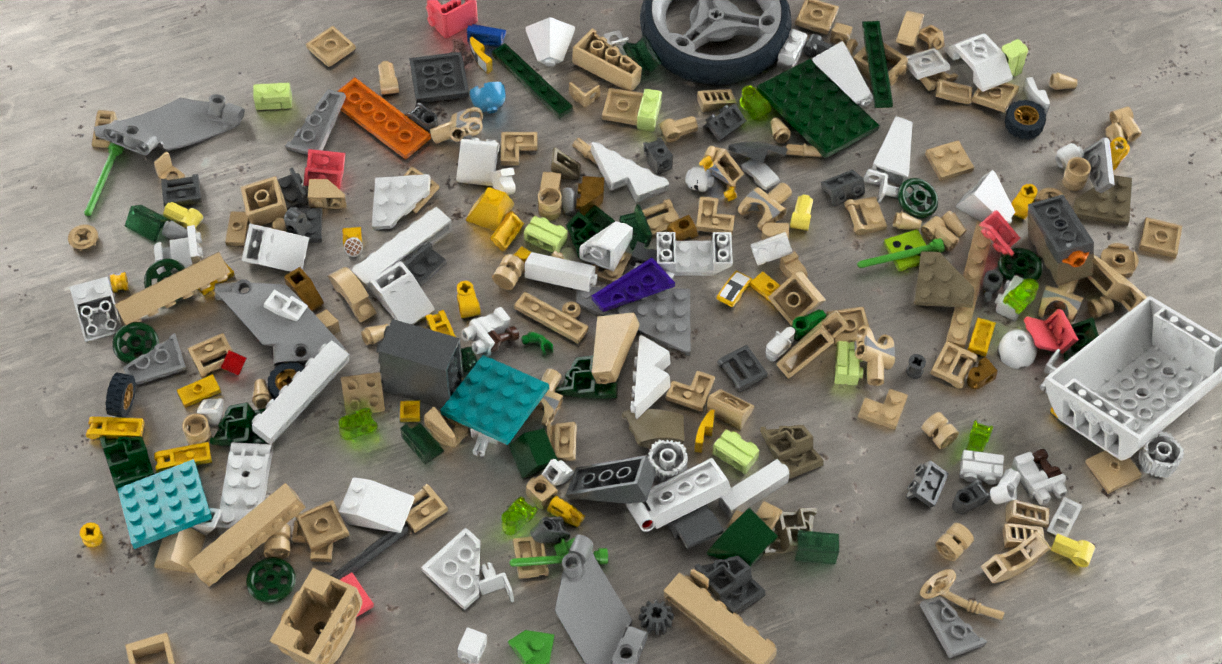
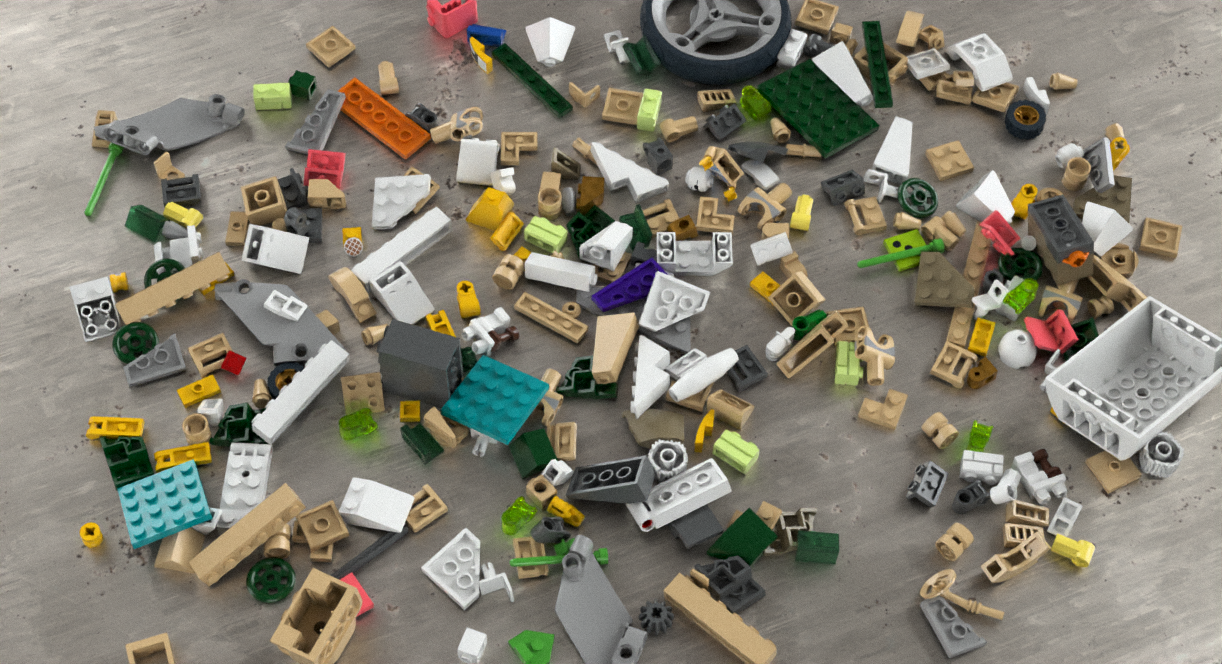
tan gear [68,224,99,251] -> none
black wheel [105,372,136,418] -> none
pearl gold slope [284,267,324,311] -> none
dark grey bracket [404,242,447,287] -> none
dark grey plate [409,51,469,104] -> none
dark azure cylinder [469,82,506,114] -> none
green piece [521,331,553,356] -> none
tan wedge [572,28,642,91] -> none
slope [716,270,753,307] -> none
white brick [719,459,790,519] -> none
dark tan slope [760,425,824,479] -> none
dark grey bush [906,354,926,379] -> none
yellowish green brick [1001,39,1028,76] -> none
tan piece [1109,106,1142,142] -> none
none -> dark green brick [288,70,317,100]
none -> white plate [638,271,710,332]
none -> white plate [665,348,739,402]
none -> tan bracket [953,71,974,88]
none -> white bracket [971,280,1009,320]
none -> white piece [1021,236,1036,251]
none -> white slope [1082,202,1133,257]

